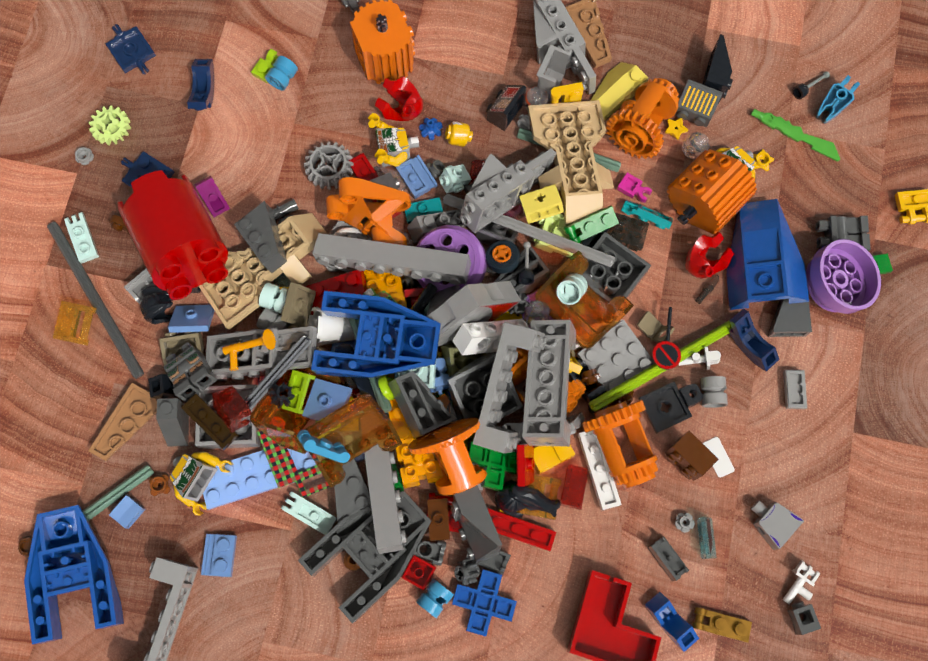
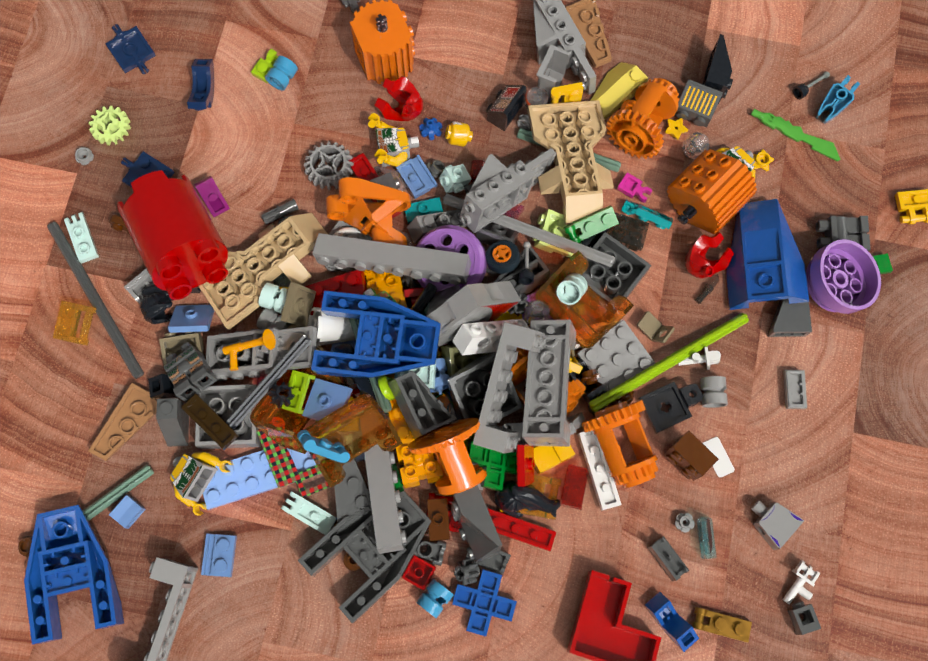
dark orange plate [149,474,171,496] -> none
clear red hinge [212,386,251,433] -> none
dark grey wedge [234,201,287,273] -> none
light yellow brick [519,184,564,224] -> none
piece [652,307,681,370] -> none
dark blue arch [729,309,780,371] -> none

